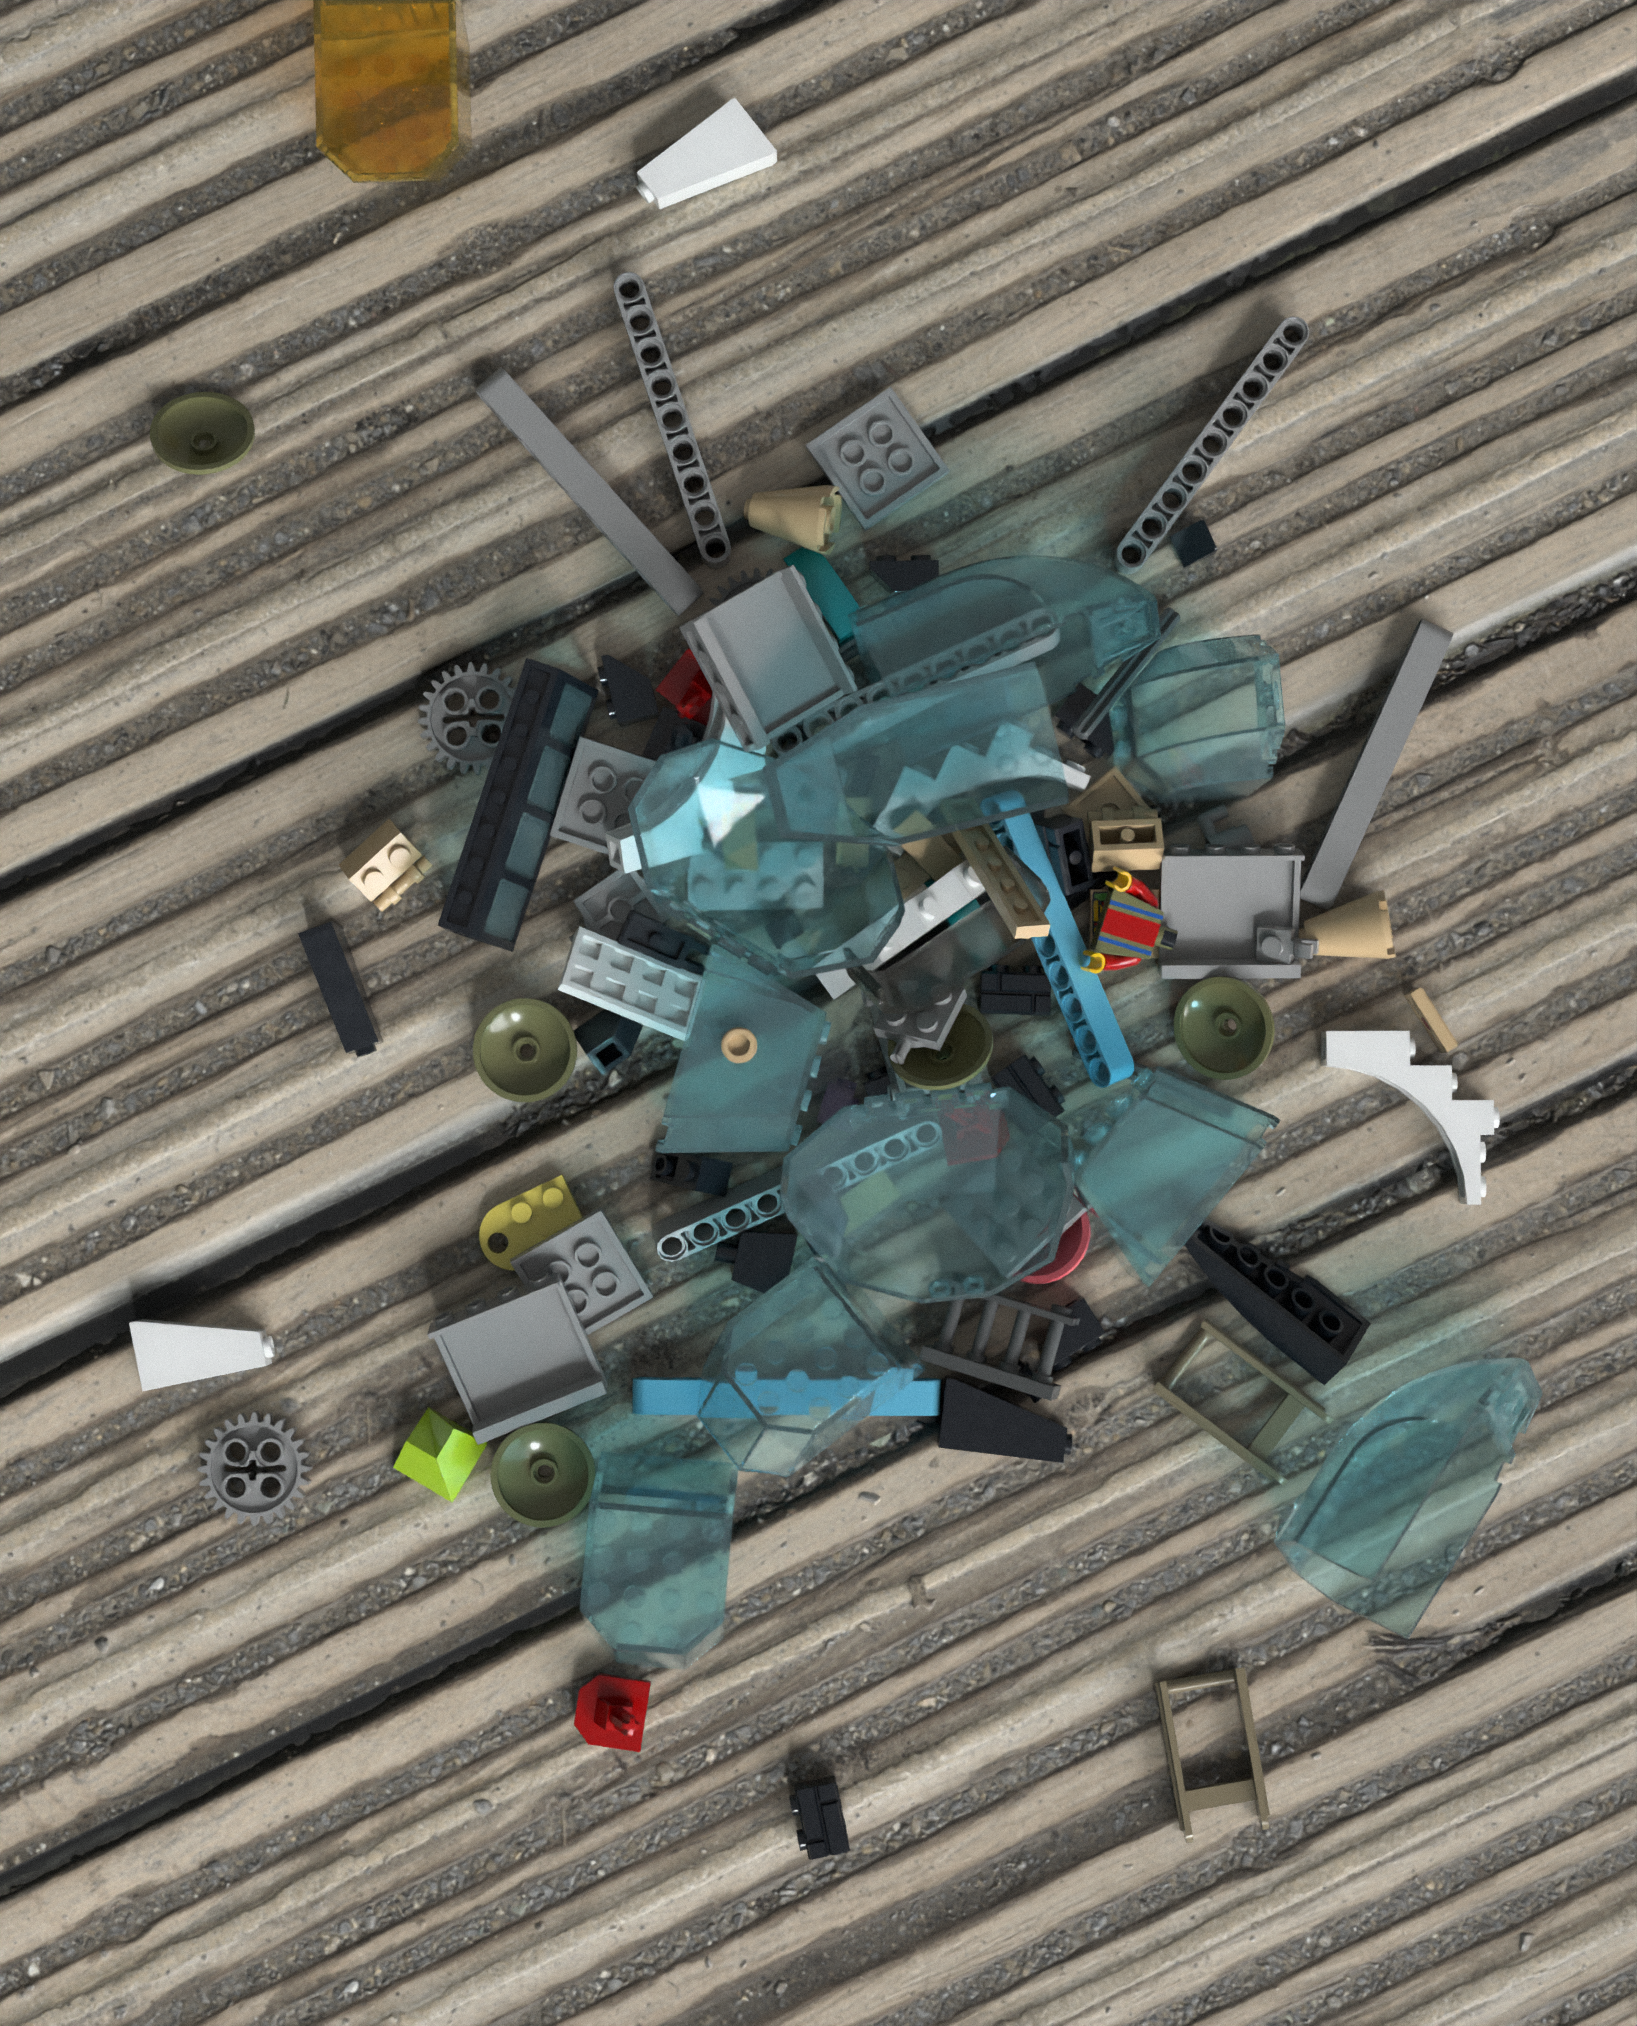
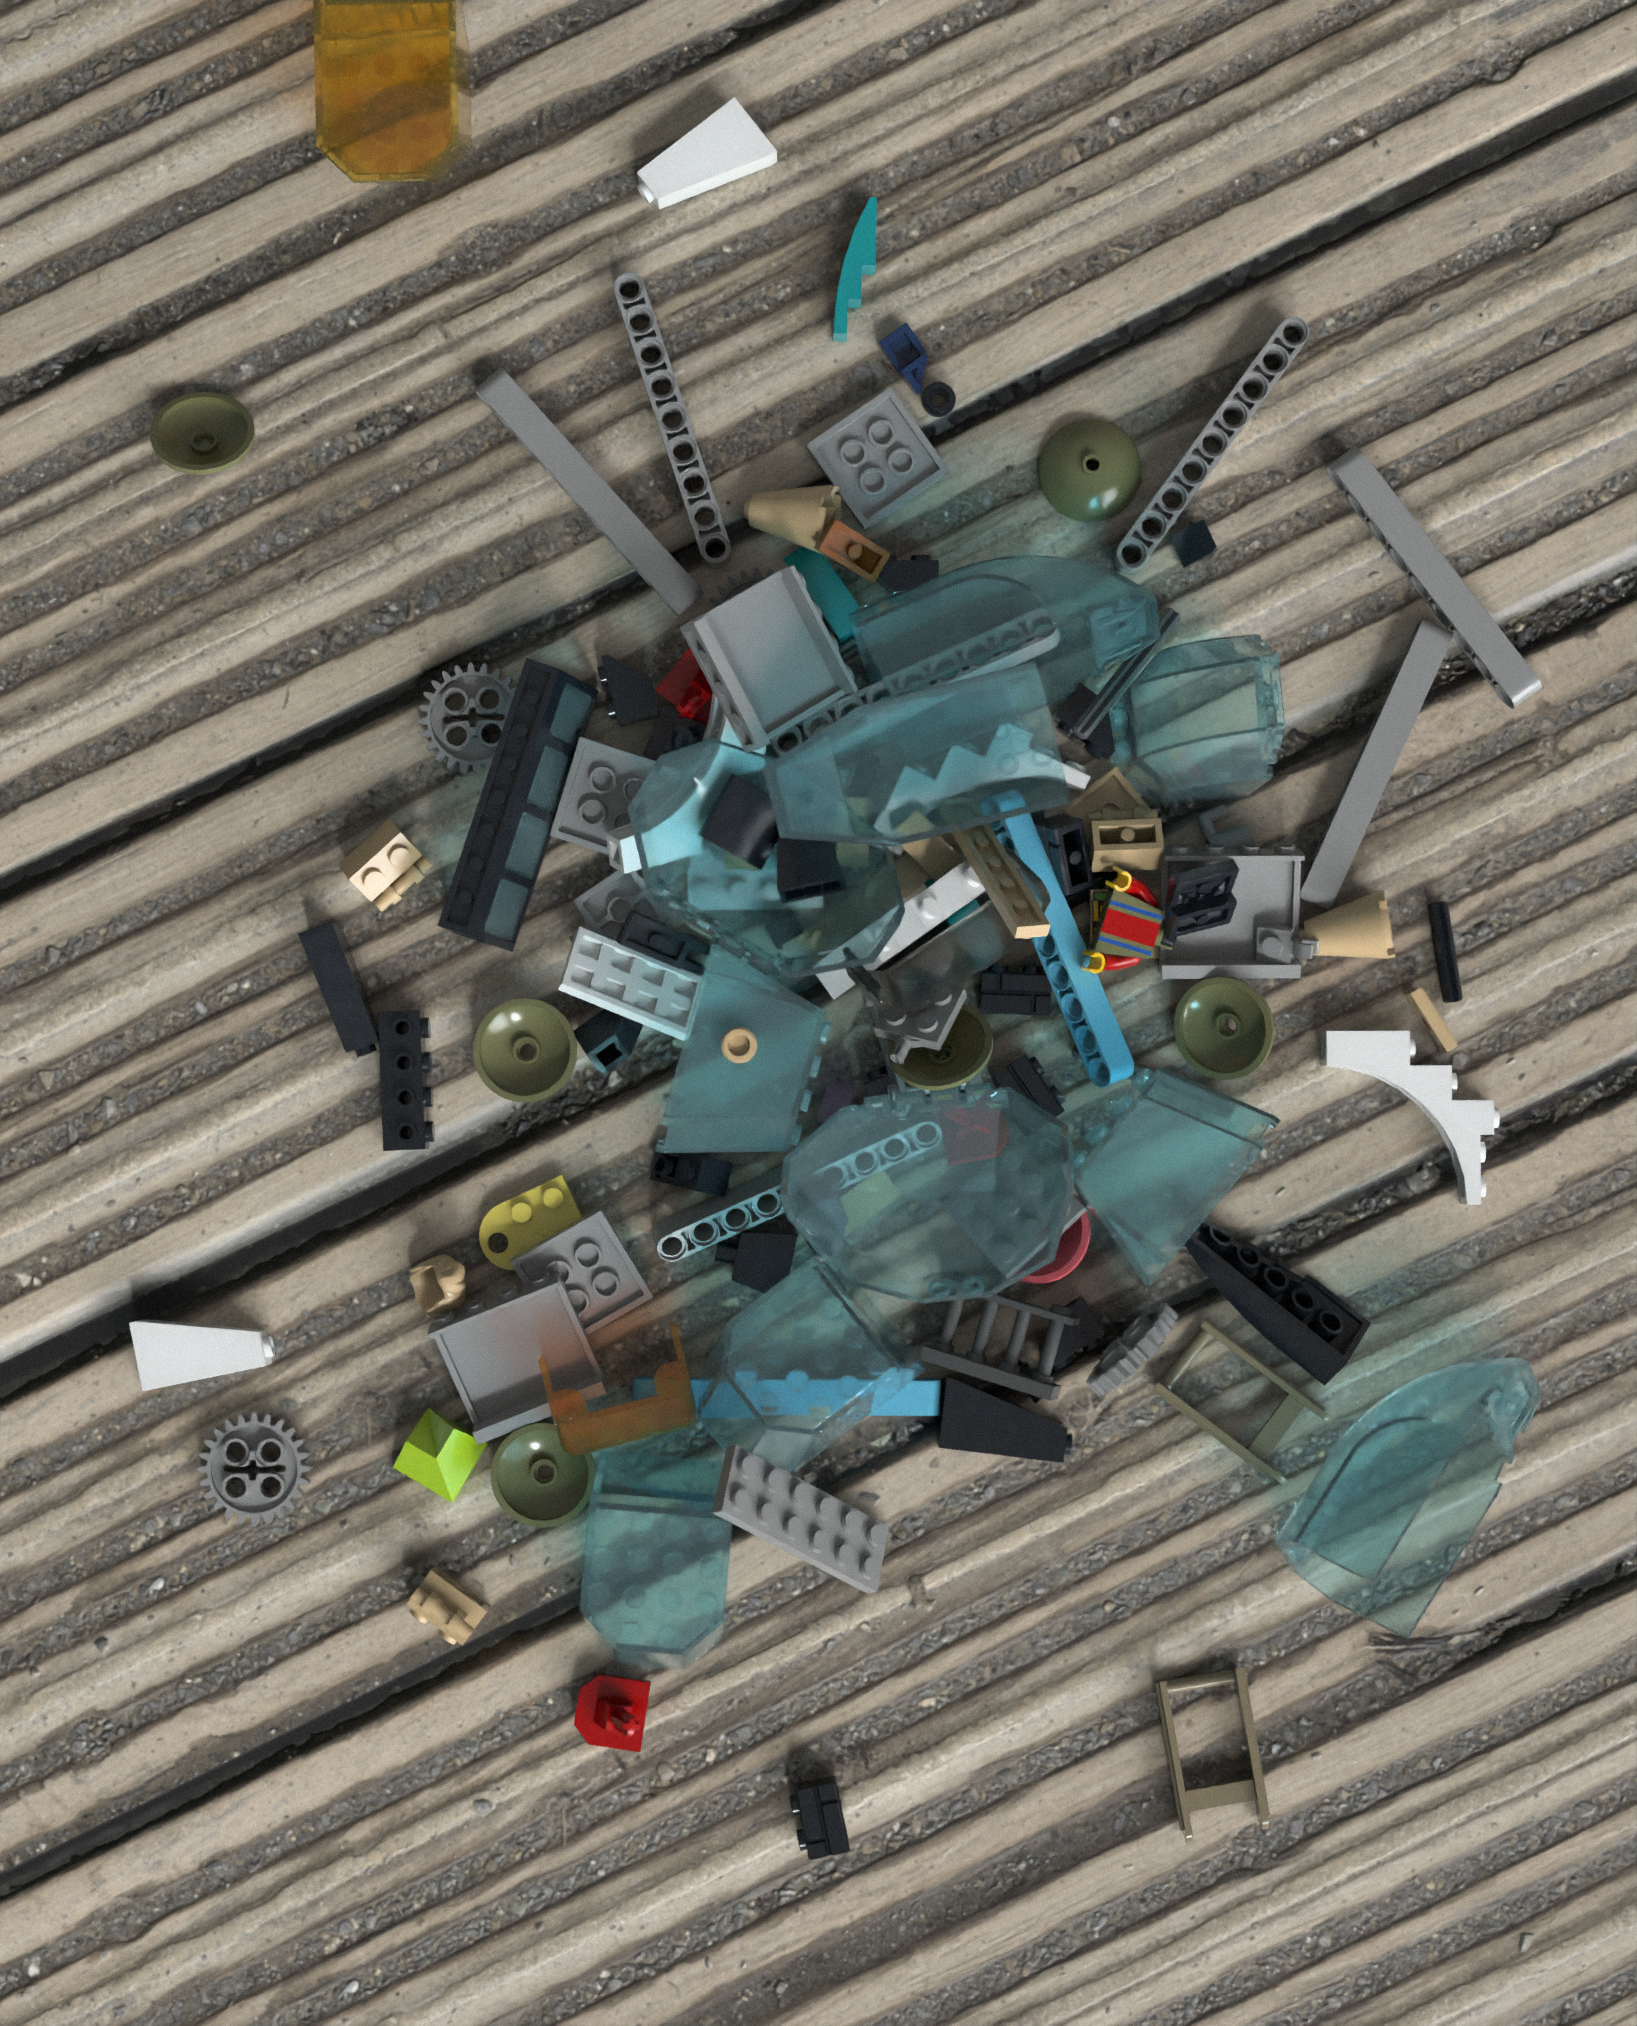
none -> black brick [378,1010,435,1151]
none -> tan brick [406,1566,491,1646]
none -> tan hair [409,1255,467,1317]
none -> clear orange windscreen [538,1321,697,1456]
none -> black slope [698,773,795,870]
none -> light grey plate [712,1444,889,1594]
none -> black torso [777,816,847,904]
none -> dark orange slope [814,518,891,584]
none -> teal slope [833,197,877,342]
none -> dark blue slope [877,323,928,395]
none -> black plate [921,382,956,417]
none -> olive dish [1038,419,1142,522]
none -> light grey gear [1086,1302,1179,1396]
none -> black slope [1165,859,1240,939]
none -> light grey beam [1326,446,1542,709]
none -> black axle [1428,901,1463,1003]

